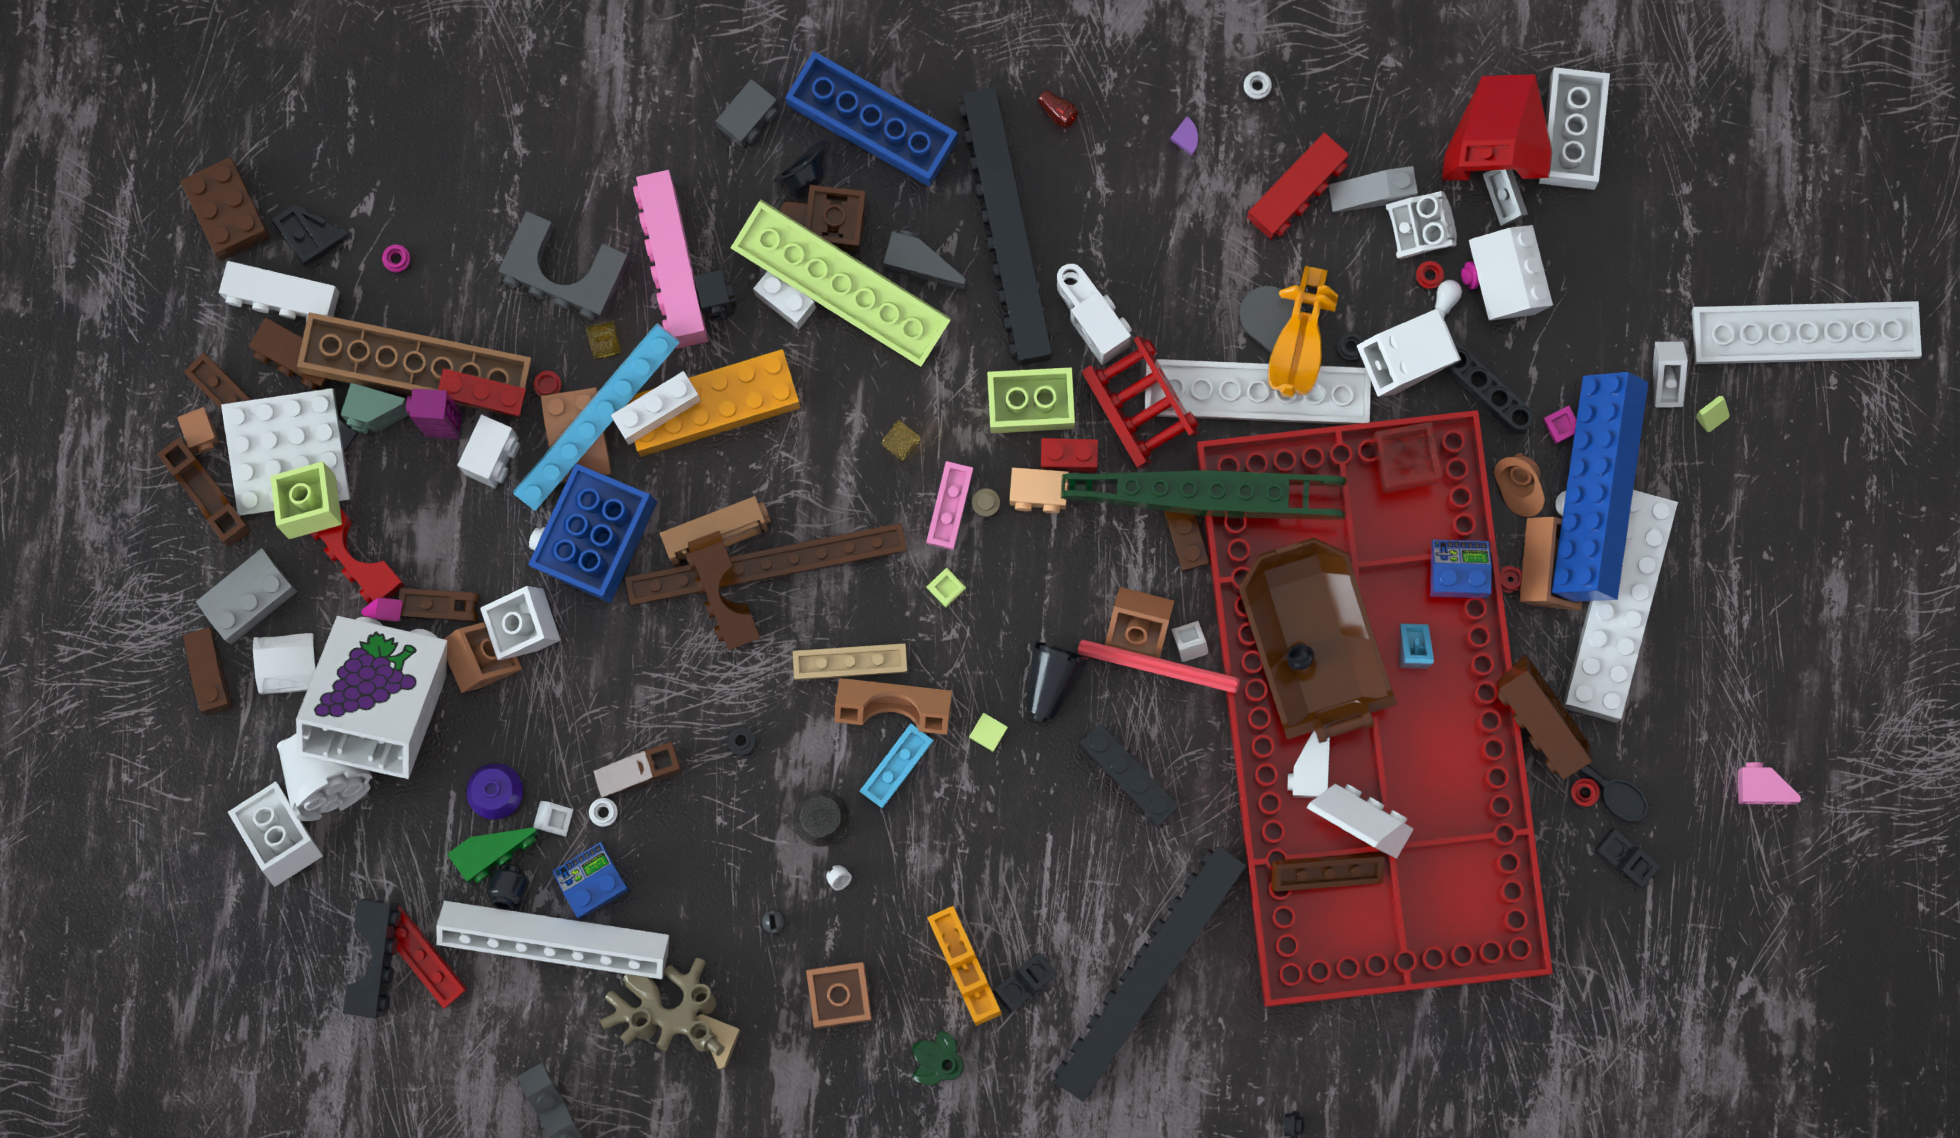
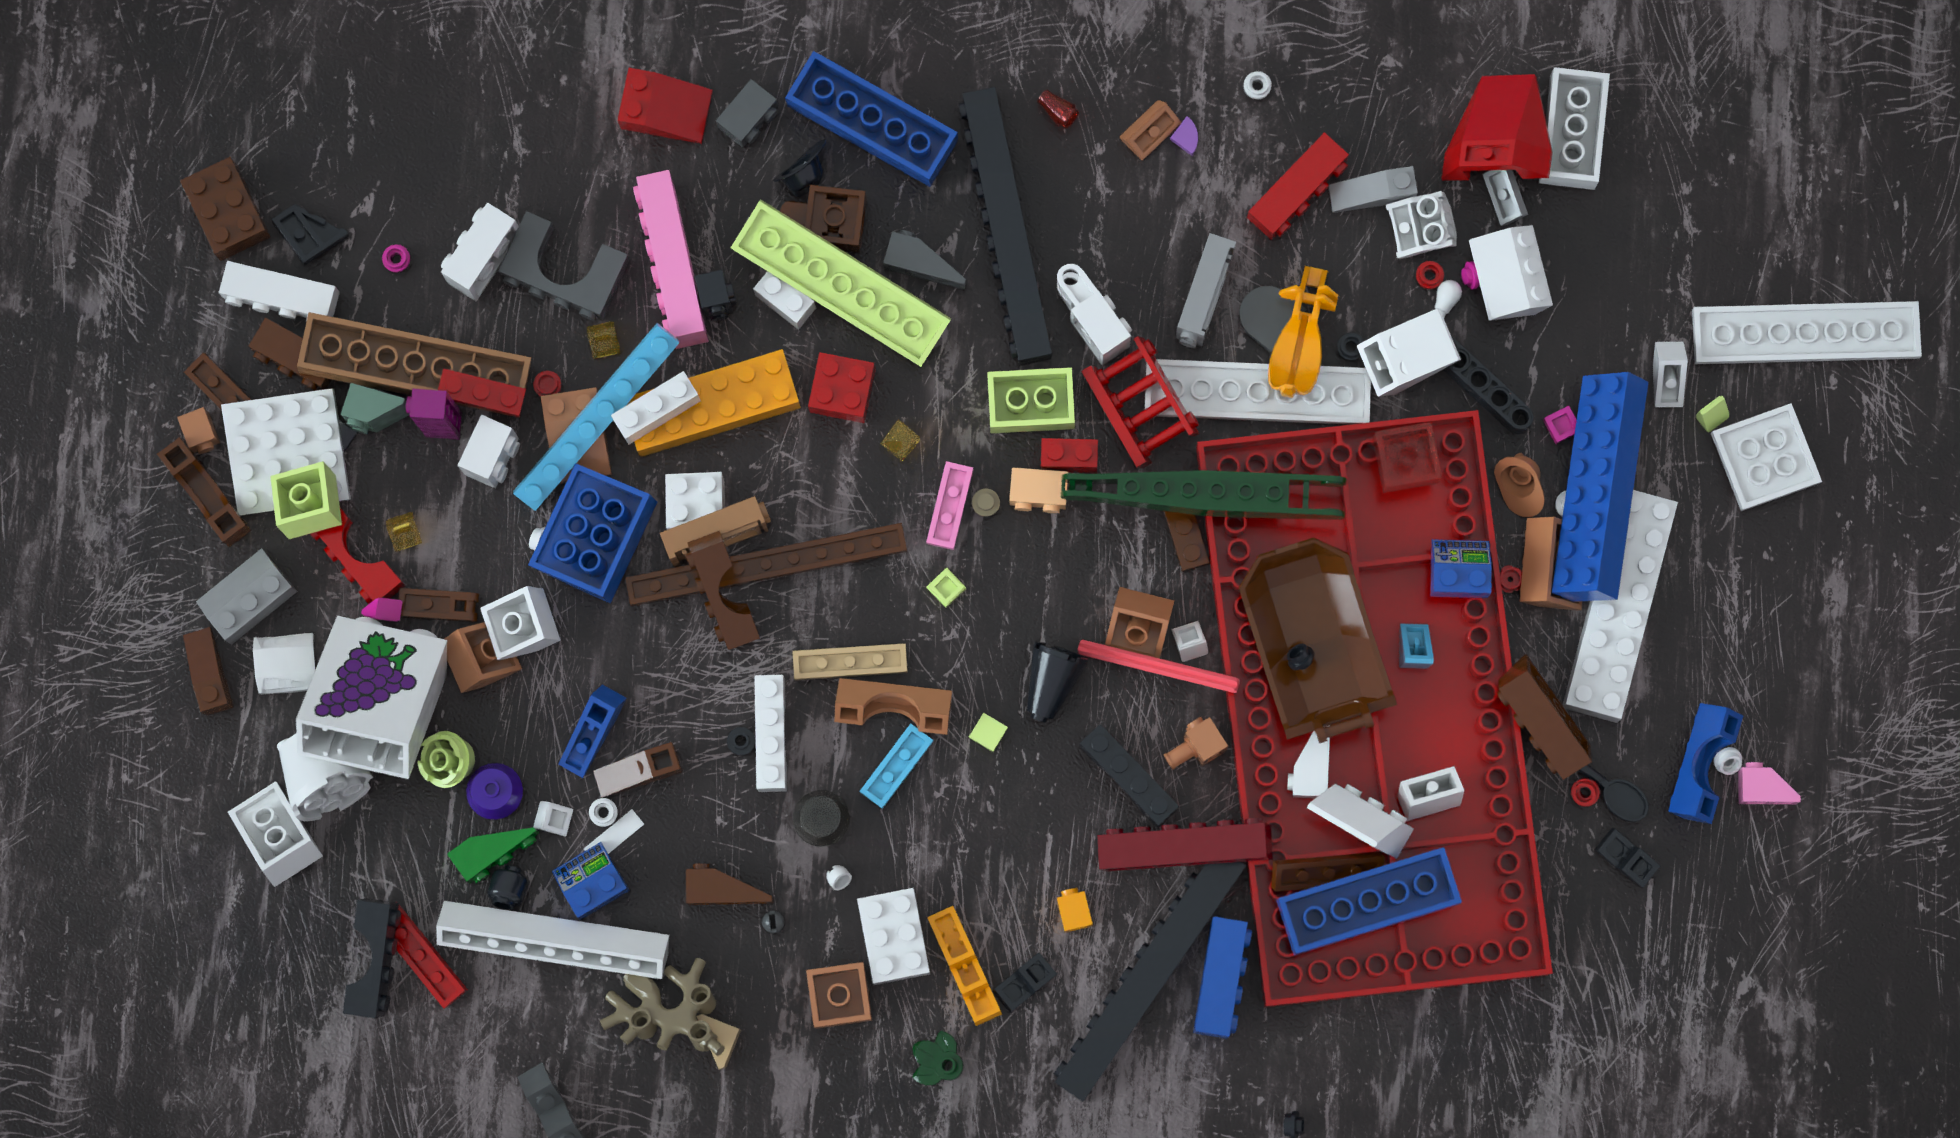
none -> clear yellow slope [386,512,422,552]
none -> yellowish green cone [417,731,475,788]
none -> white brick [441,203,519,301]
none -> blue slope [558,684,626,778]
none -> white sticker [584,809,644,854]
none -> red slope [617,68,713,144]
none -> white brick [665,472,725,530]
none -> reddish brown slope [686,863,774,905]
none -> white arch [755,675,787,792]
none -> red brick [808,352,876,423]
none -> white brick [857,888,930,985]
none -> light orange brick [1057,888,1093,933]
none -> dark red brick [1097,818,1273,872]
none -> nougat slope [1119,100,1182,160]
none -> nougat brick [1163,717,1228,770]
none -> light grey door [1176,233,1236,348]
none -> blue brick [1193,916,1252,1039]
none -> blue brick [1276,847,1462,956]
none -> white brick [1397,766,1464,821]
none -> blue arch [1668,703,1743,824]
none -> white plate [1711,403,1822,511]
none -> white plate [1714,747,1742,775]

